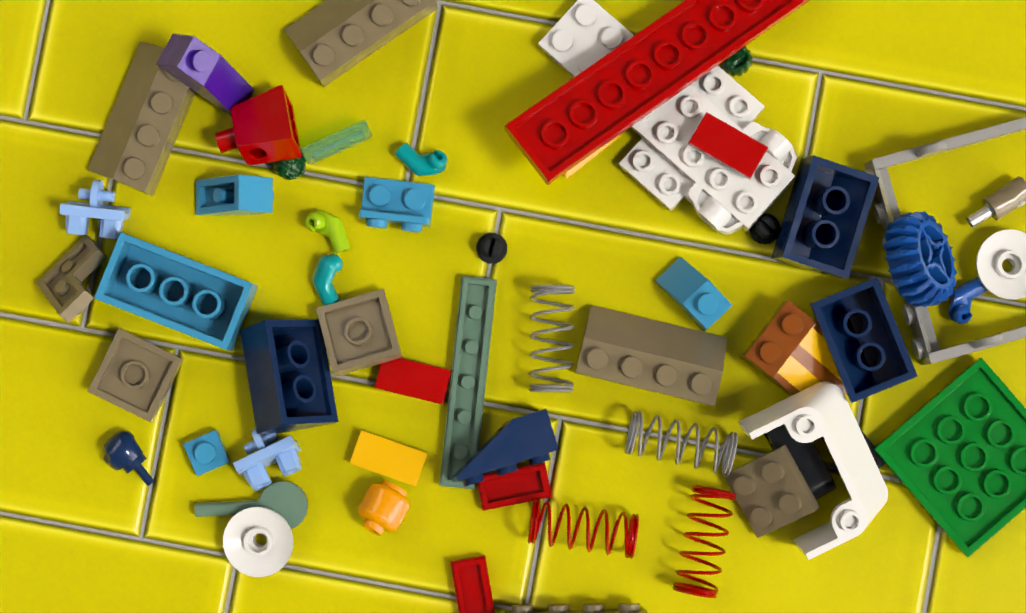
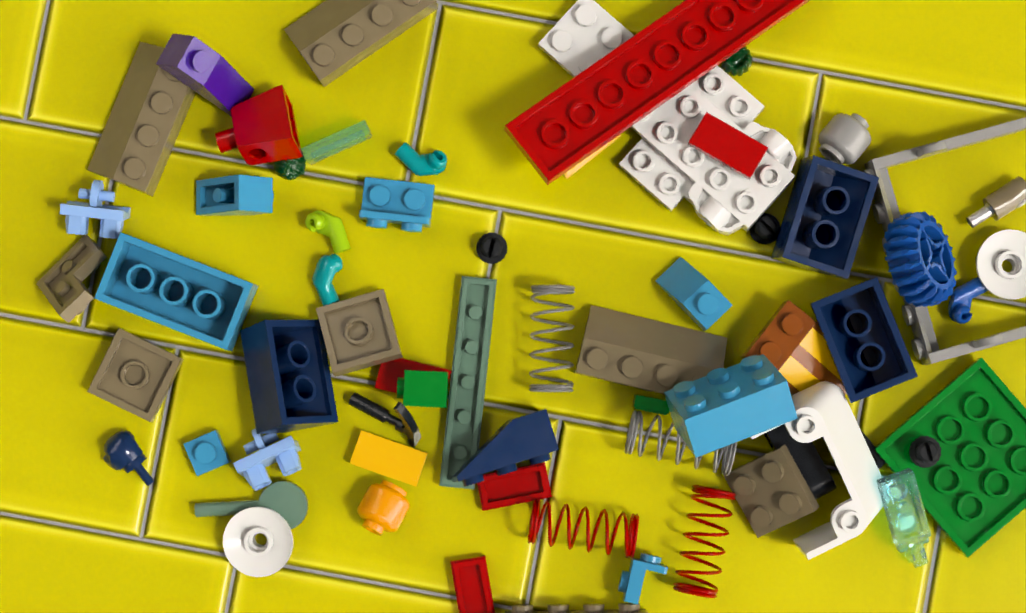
none -> black piece [349,392,421,448]
none -> green brick [397,370,449,408]
none -> dark azure bracket [618,553,668,605]
none -> green tile [632,395,669,415]
none -> dark azure brick [664,354,798,458]
none -> light grey head [819,113,871,165]
none -> clear light blue hinge [876,468,932,568]
none -> black piece [909,436,941,468]

